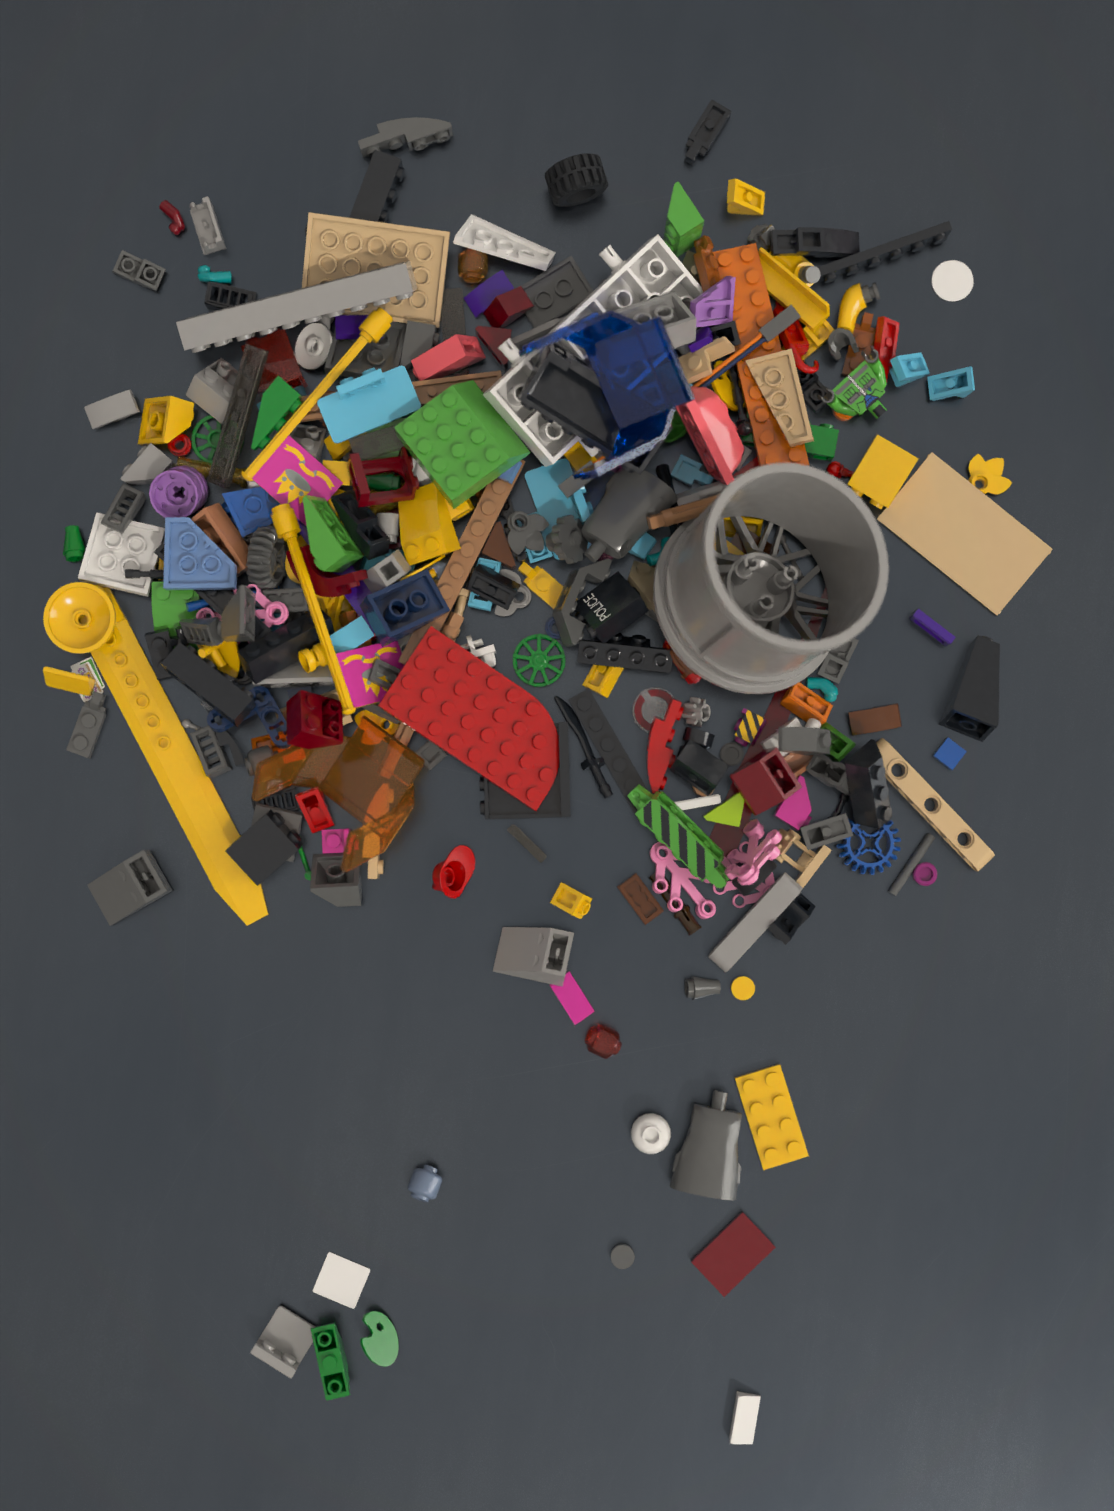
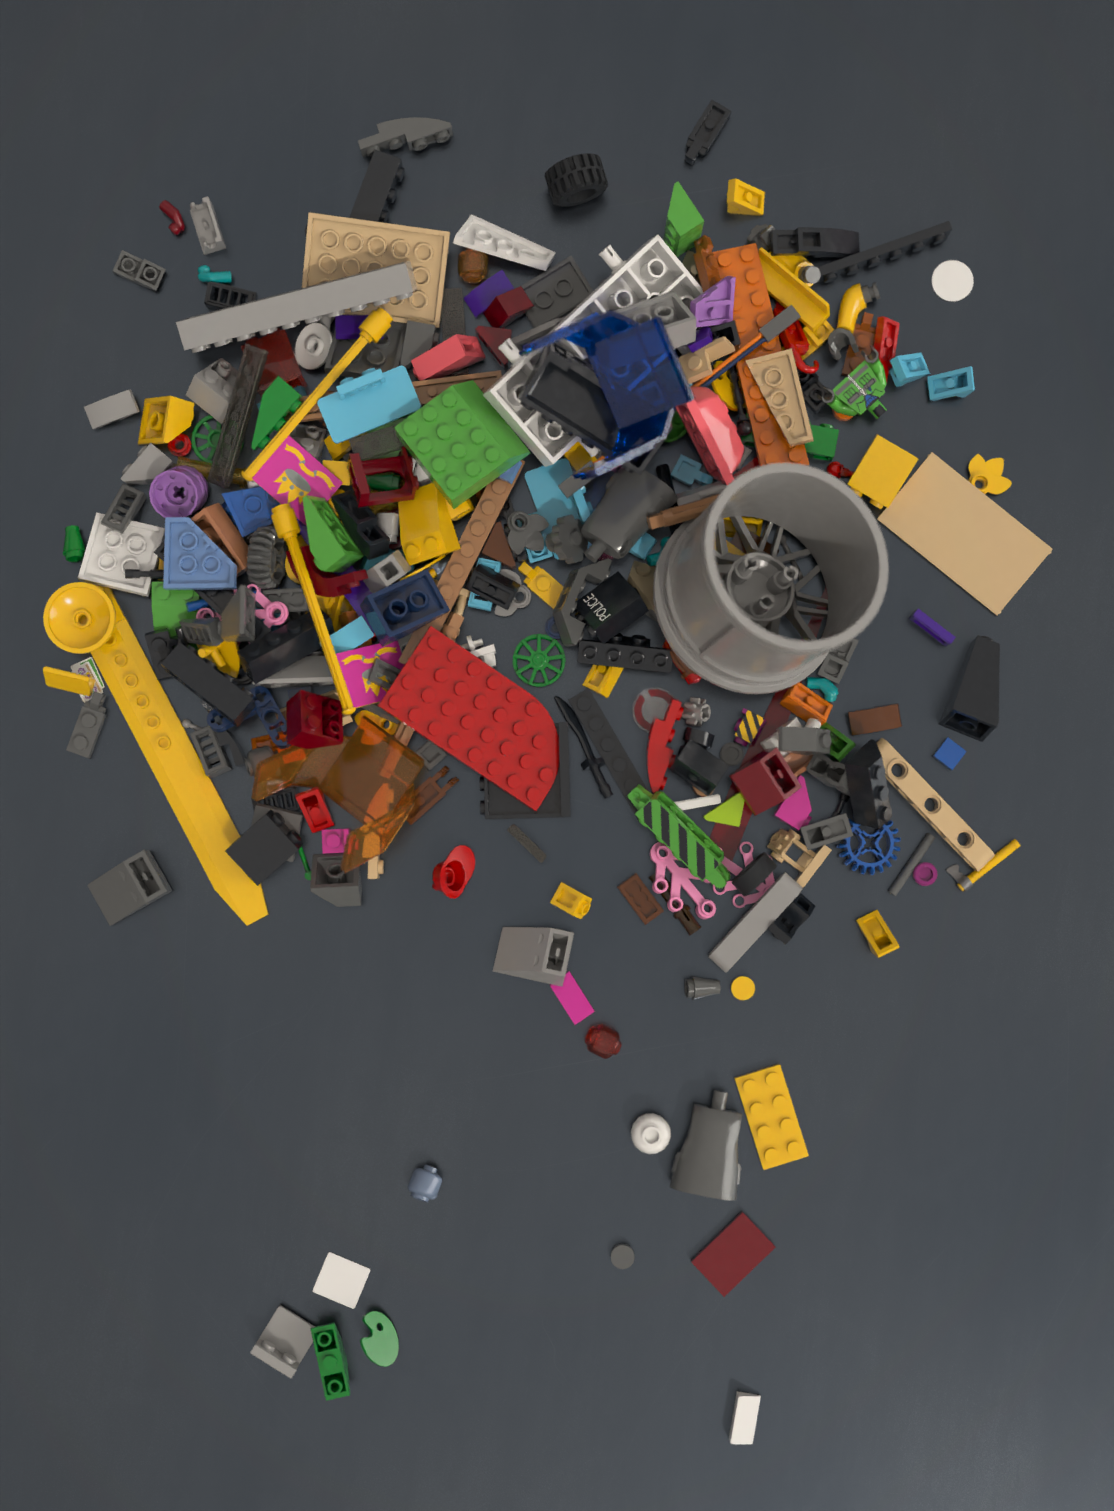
yellow wheel [298,643,328,673] -> none
bright pink plant [724,819,782,885] -> none
none -> reddish brown hinge [396,766,459,826]
none -> yellow slope [856,910,900,958]
none -> yellow piece [946,839,1020,892]

